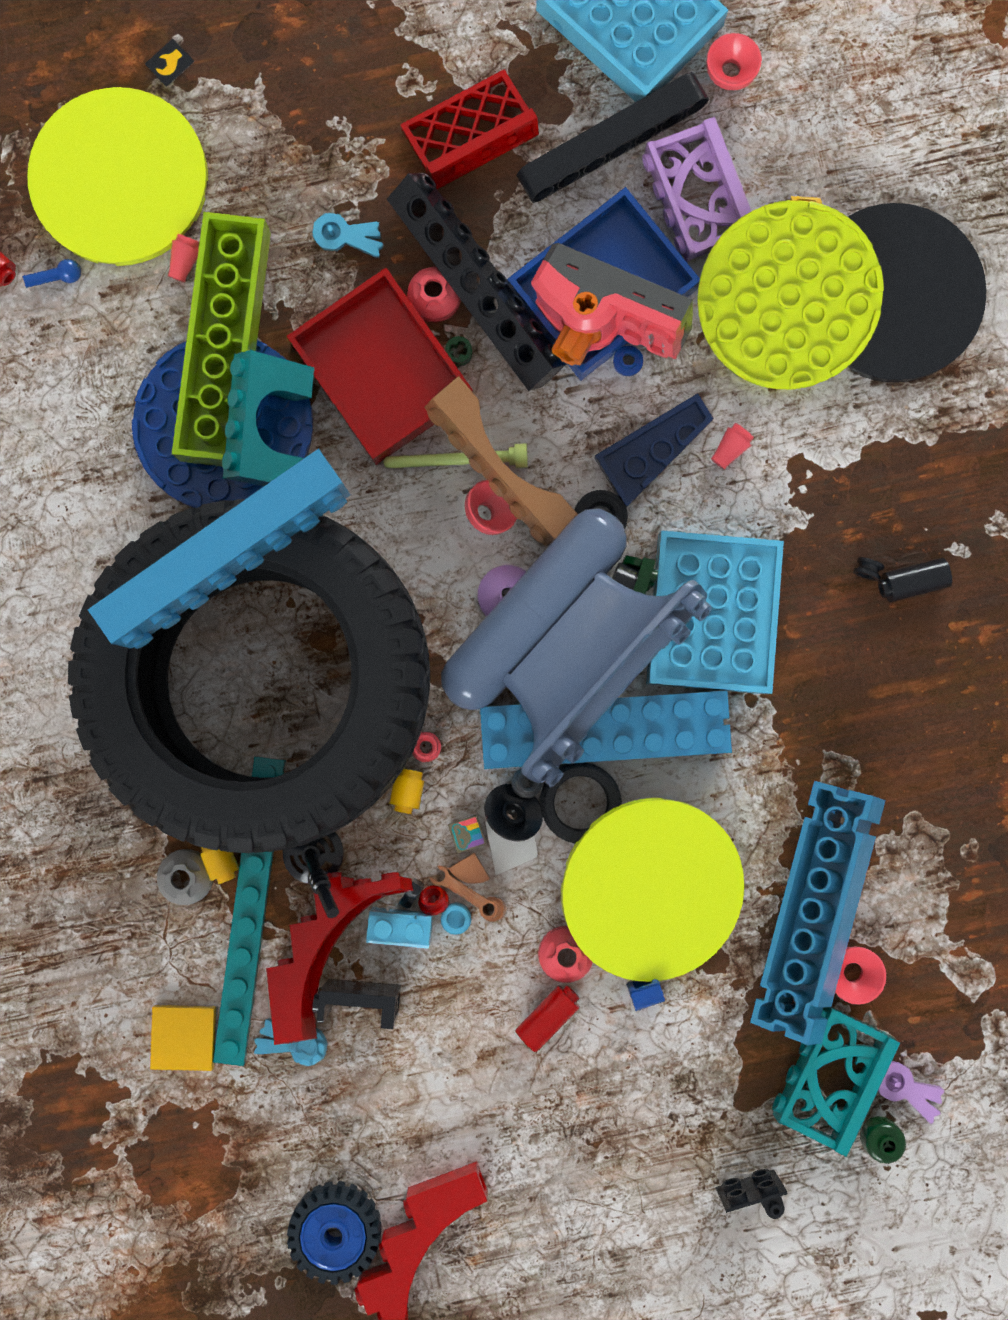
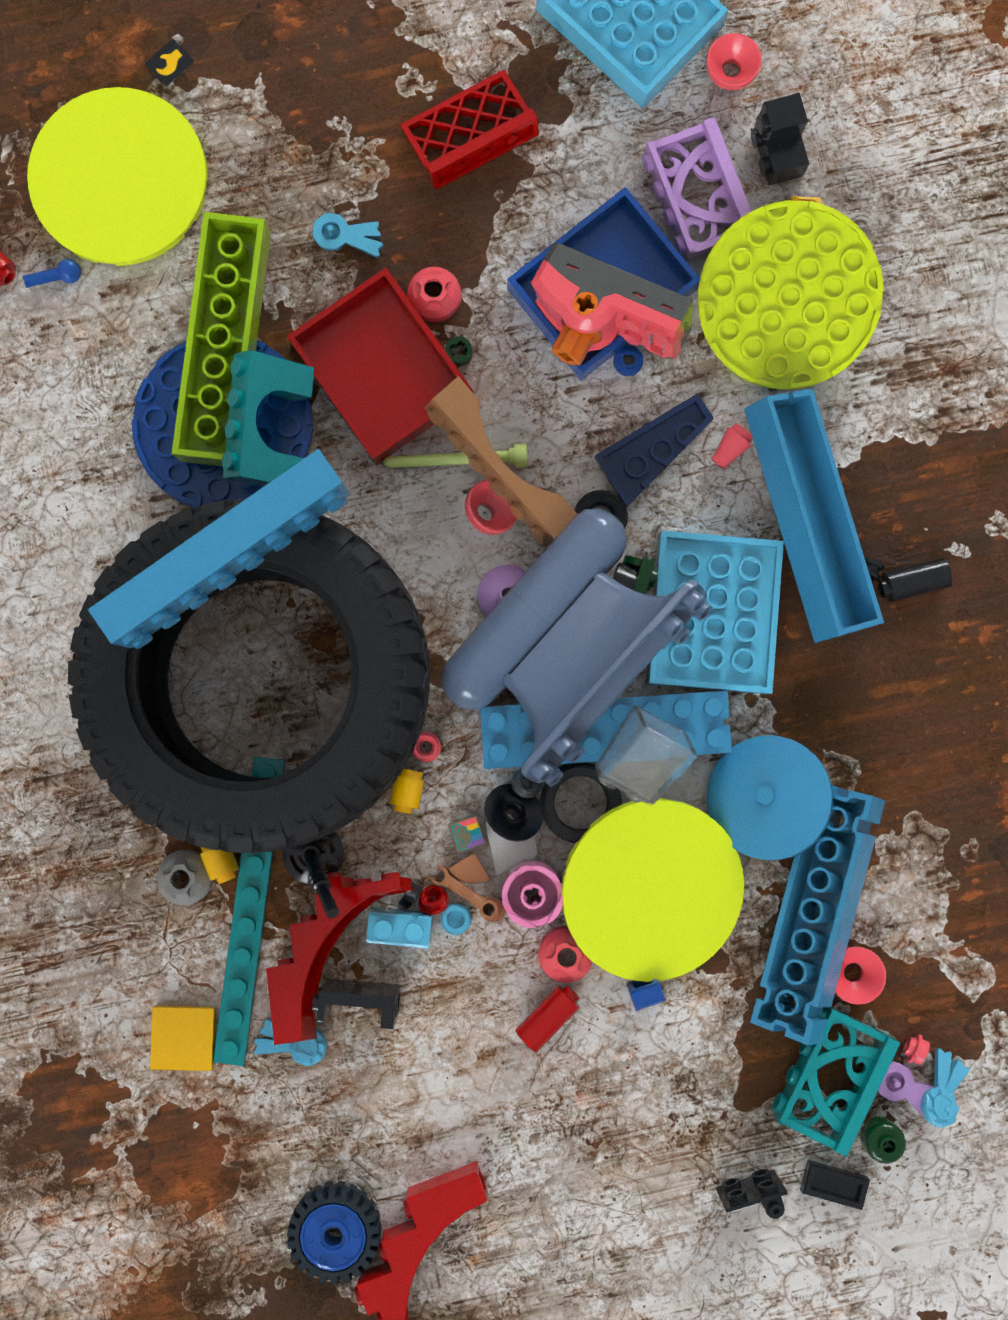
coral cone [168,234,199,283] -> none
black brick [387,173,567,391] -> none
black beam [516,72,709,203] -> none
black tile [848,203,987,383] -> none
none -> bright pink brick [501,860,563,928]
none -> clear slope [595,704,698,806]
none -> dark azure dish [707,735,834,860]
none -> dark azure piece [744,388,884,643]
none -> black brick [751,93,810,186]
none -> black tile [800,1160,870,1210]
none -> coral plate [903,1034,930,1065]
none -> medium azure piece [920,1048,969,1128]

